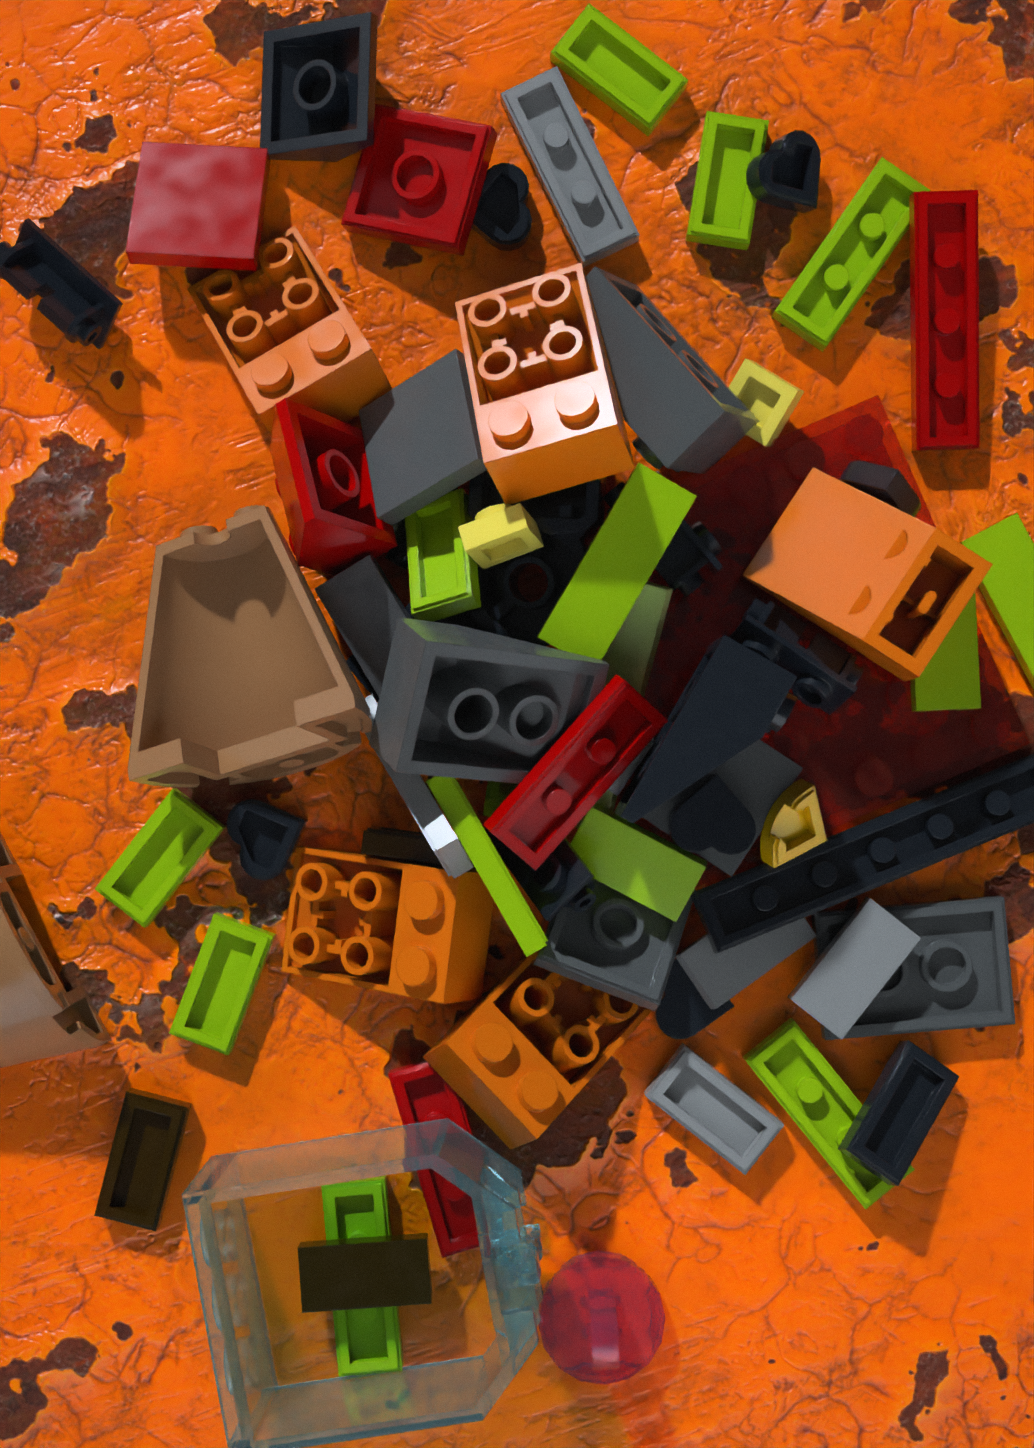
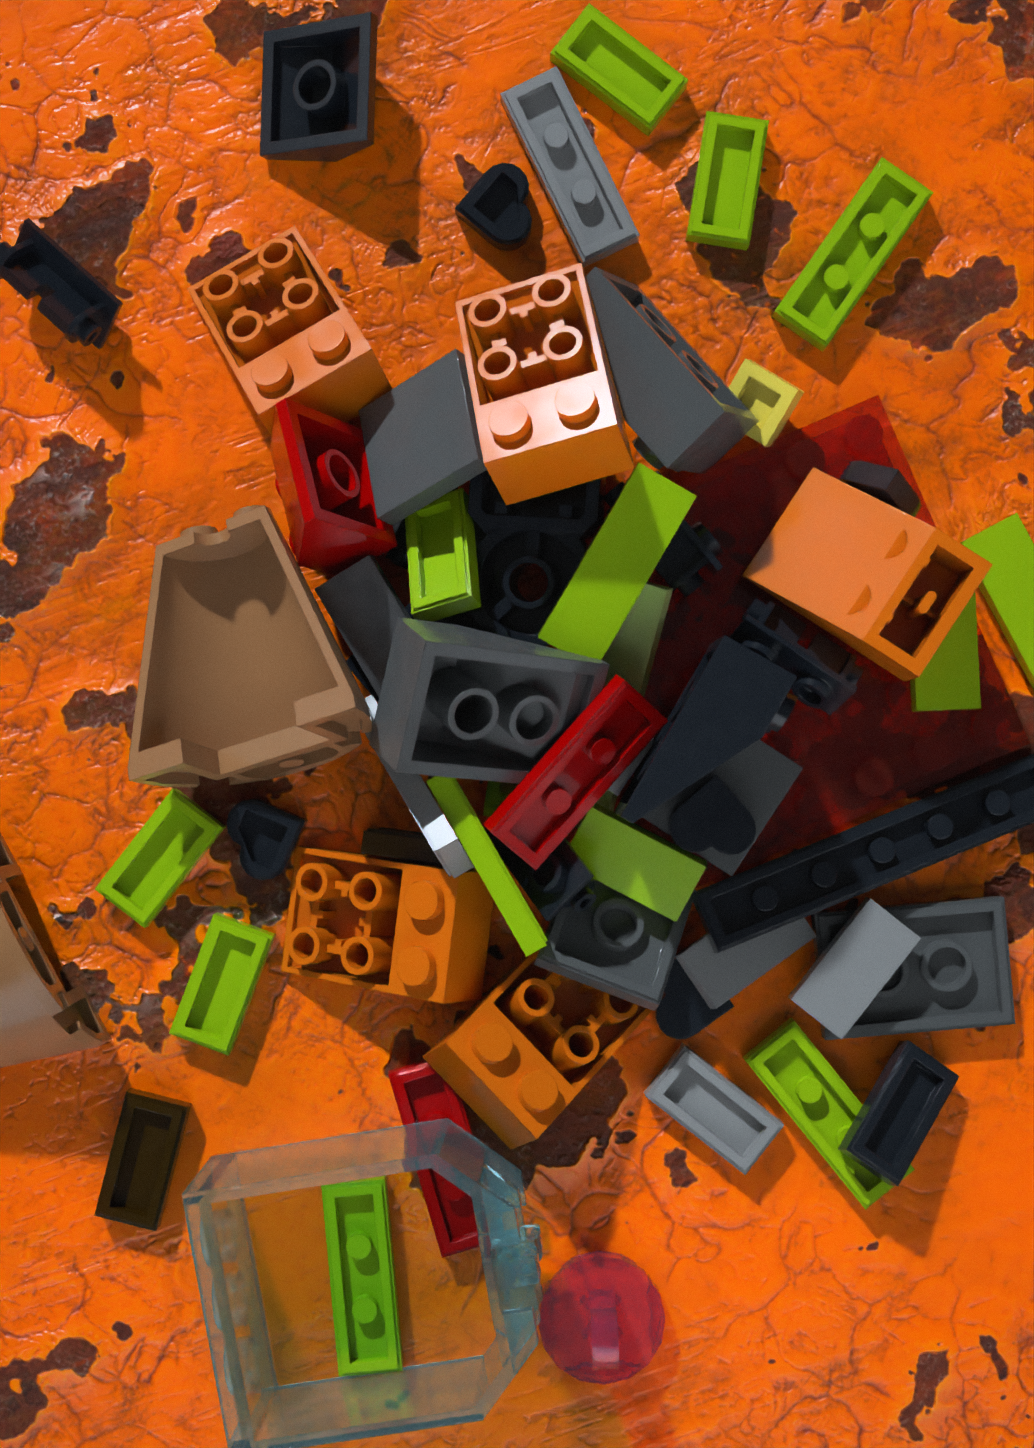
red tile [125,142,271,271] -> none
dark brown tile [298,1233,432,1313] -> none
red tile [341,104,498,256] -> none
light yellow plate [458,503,544,570] -> none
black tile [746,130,821,213] -> none
yellow tile [760,778,827,868] -> none
red tile [909,190,980,452] -> none

